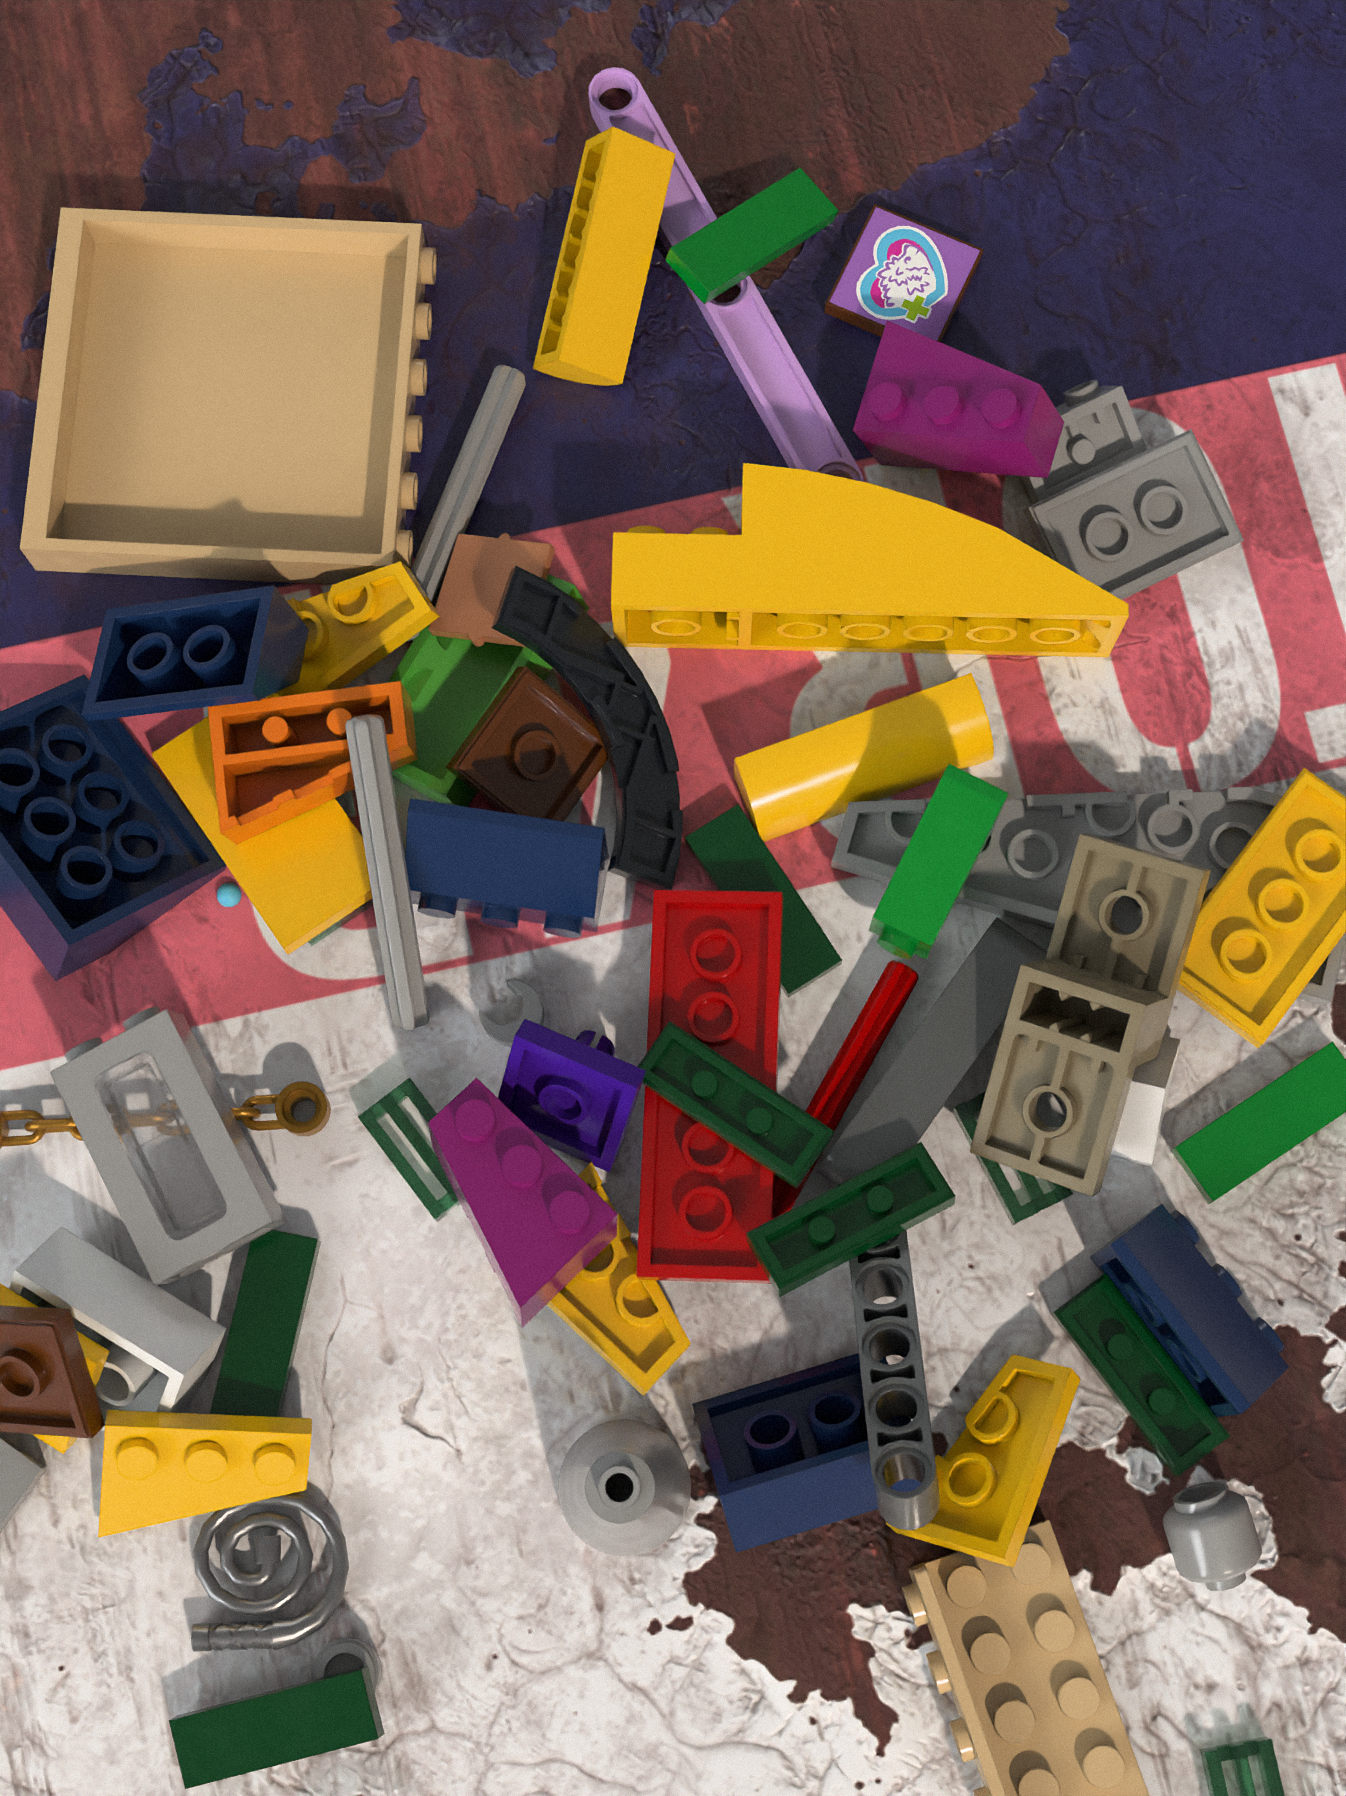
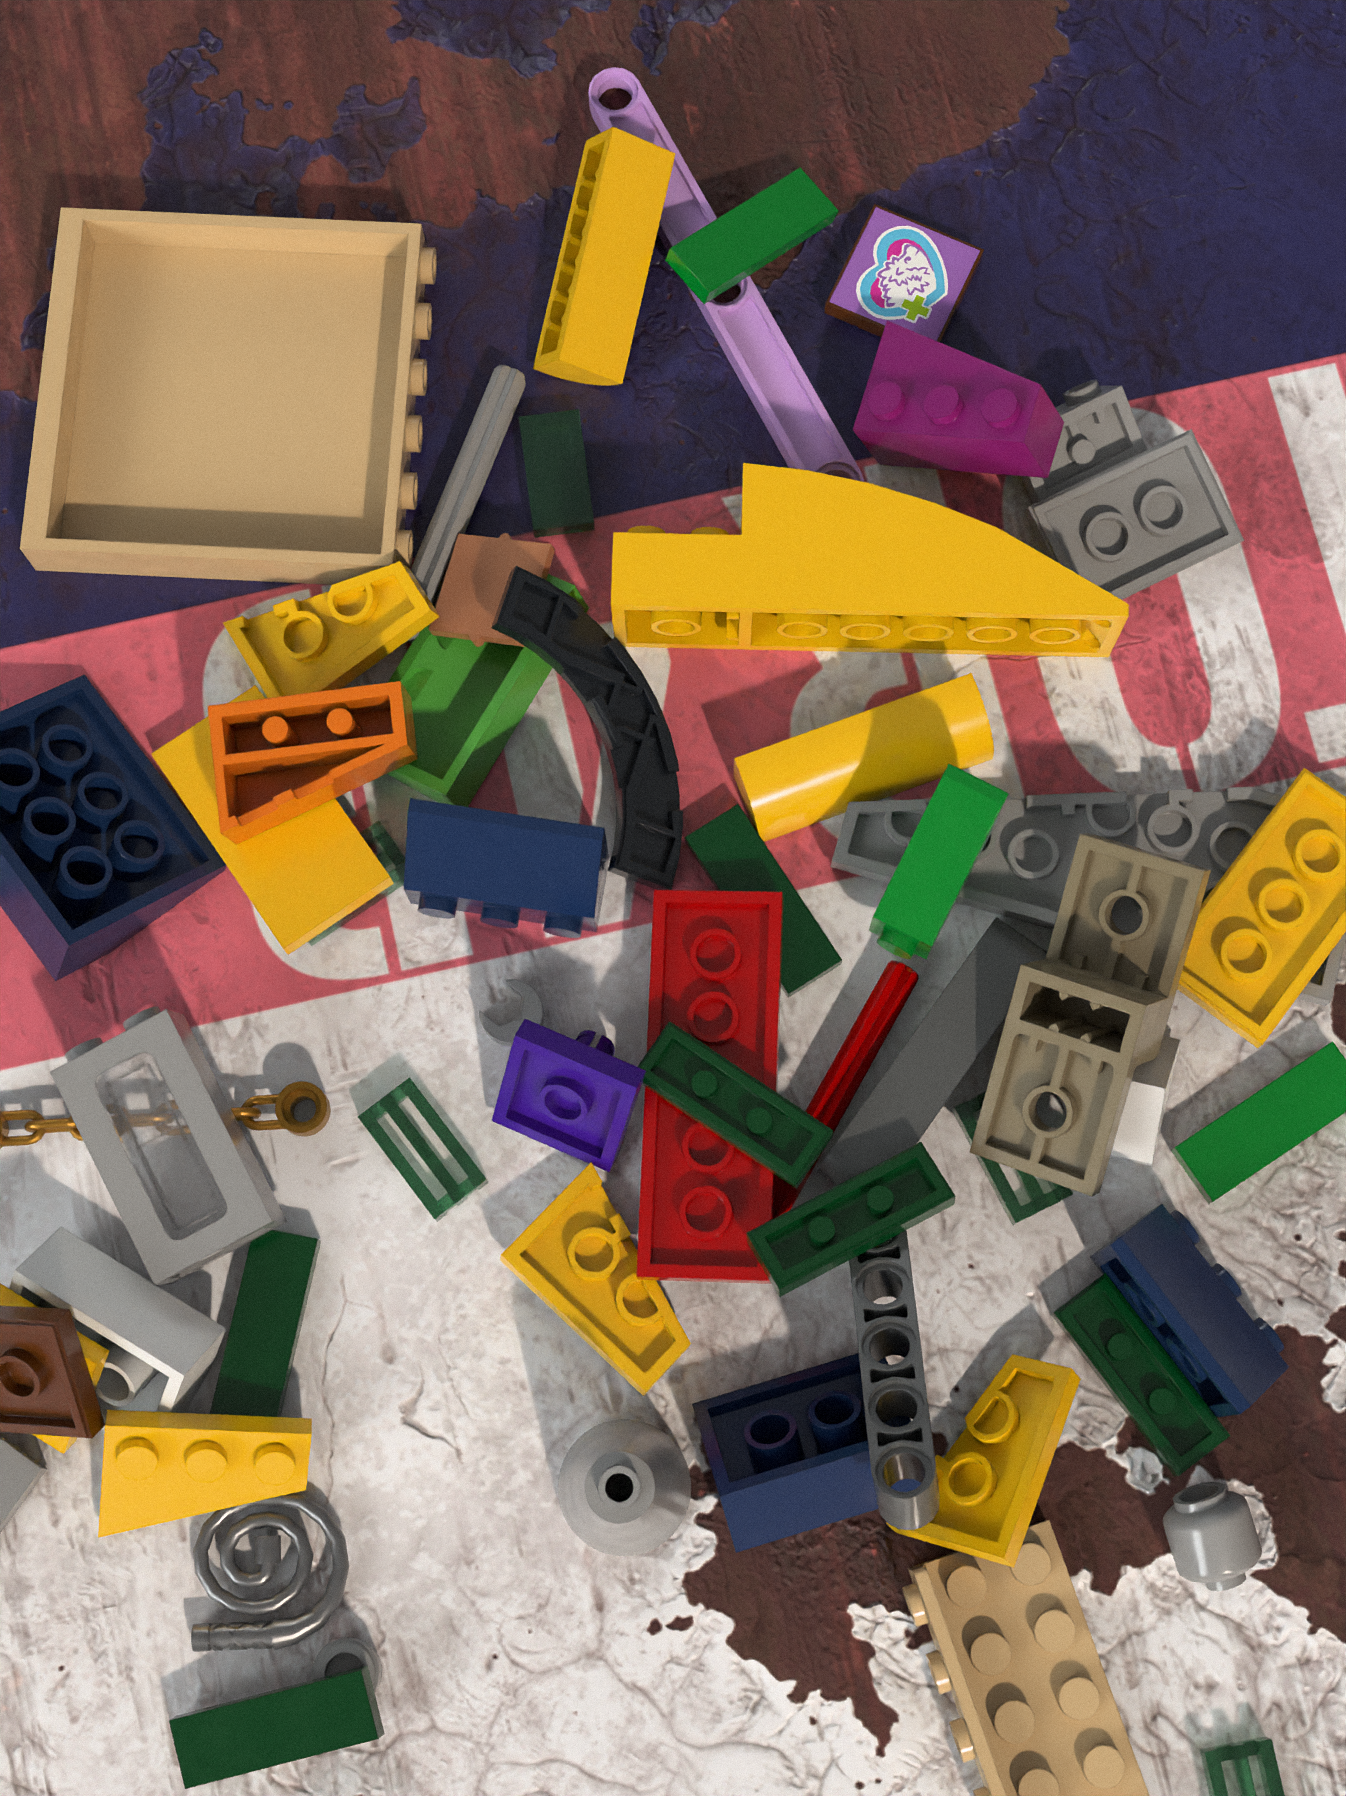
dark blue slope [81,586,309,721] -> none
medium azure piece [216,882,242,907] -> none
light grey axle [345,714,430,1030] -> none
magenta wedge [428,1078,618,1328] -> none
reddish brown tile [445,666,608,822] -> none
none -> clear green tile [519,409,595,538]

